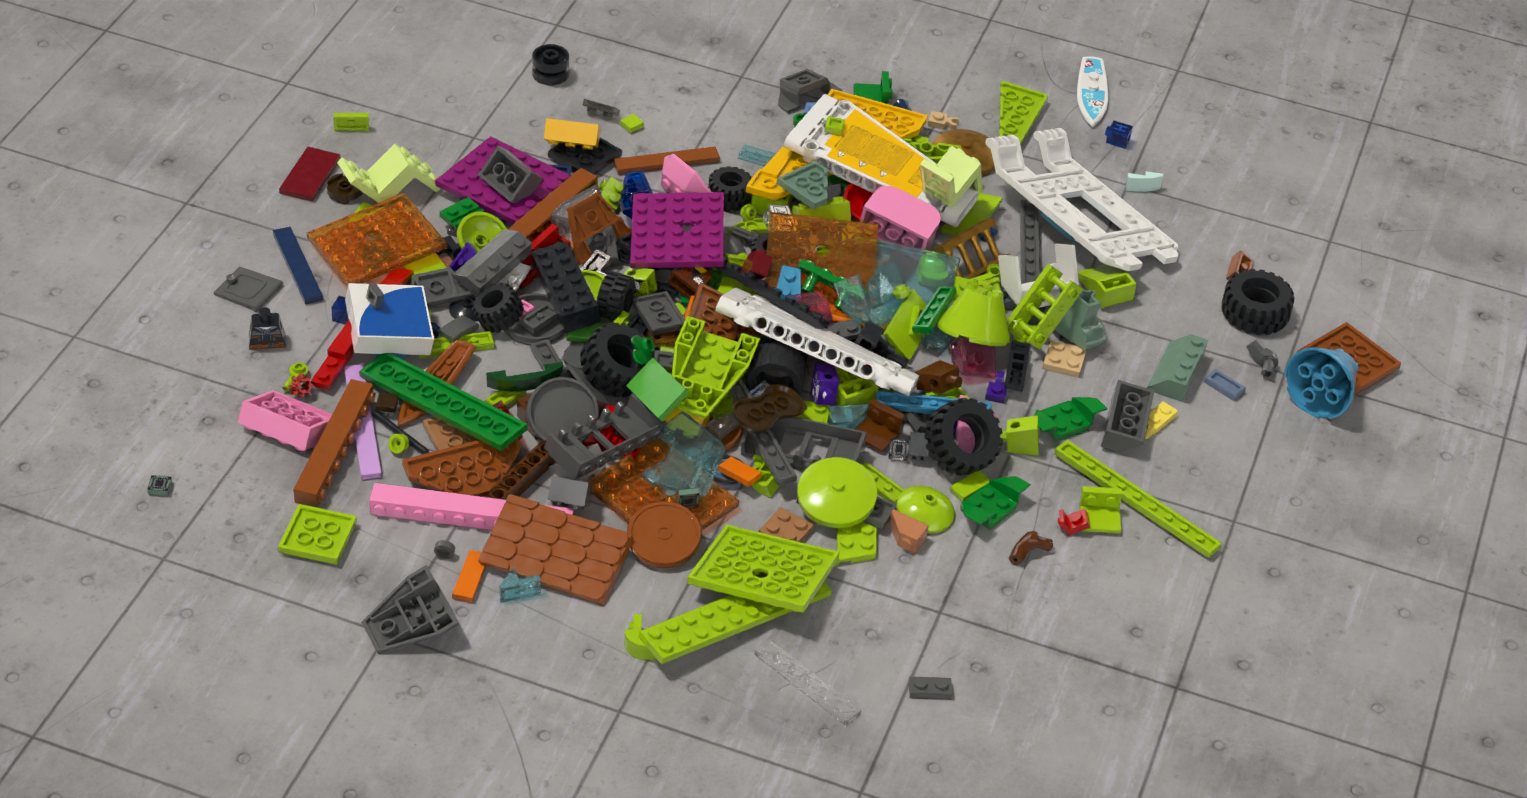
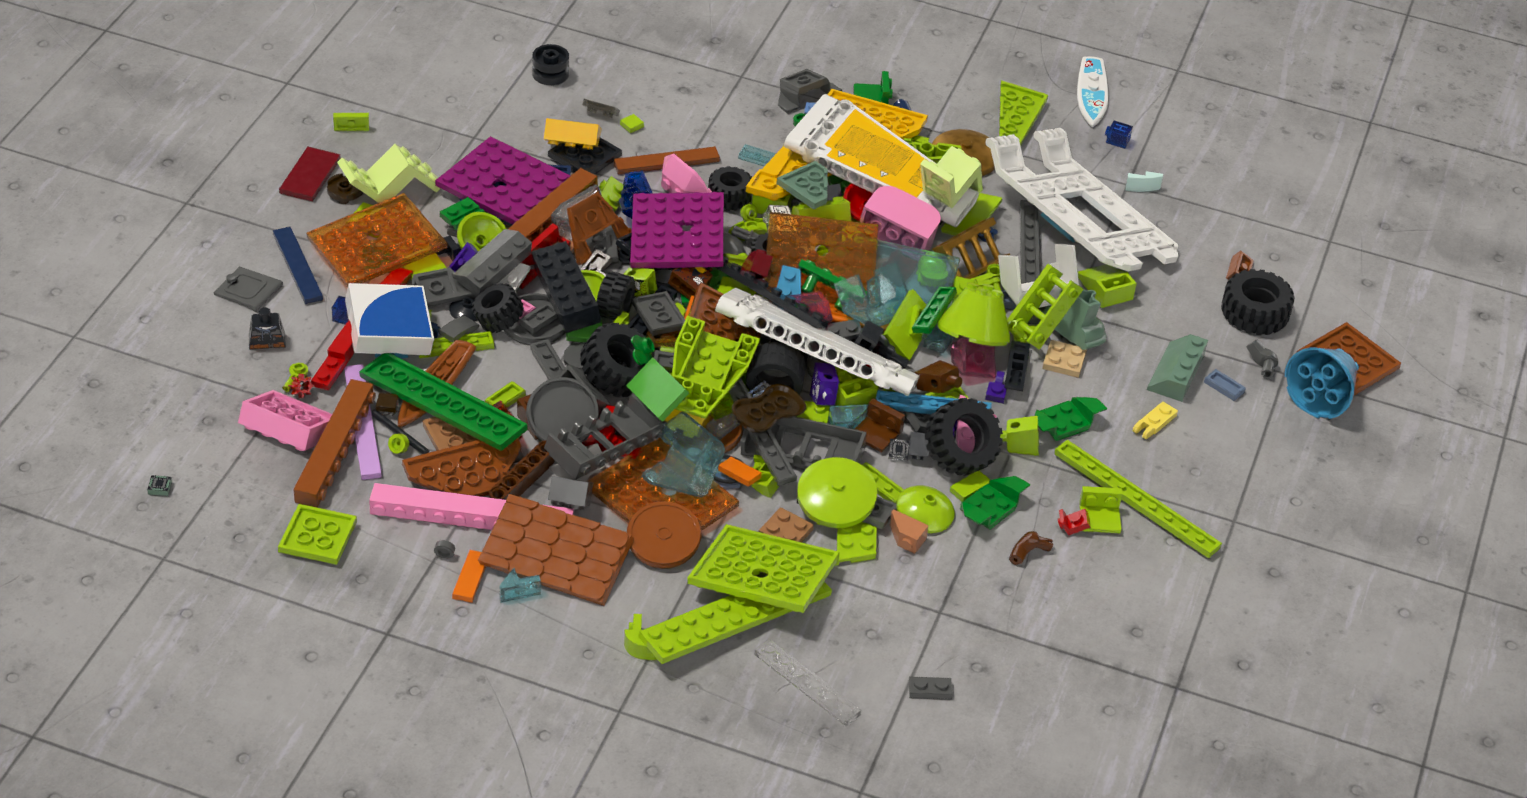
dark grey wedge [361,565,460,654] -> none
dark grey tile [366,282,384,310] -> none
dark grey slope [478,146,543,203] -> none
dark green slope [486,362,563,392] -> none
tile [678,488,699,508] -> none
lime tile [824,116,845,135] -> none
lime plate [892,284,910,299] -> none
tan plate [928,111,959,130] -> none
dark grey slope [1101,380,1155,452] -> none

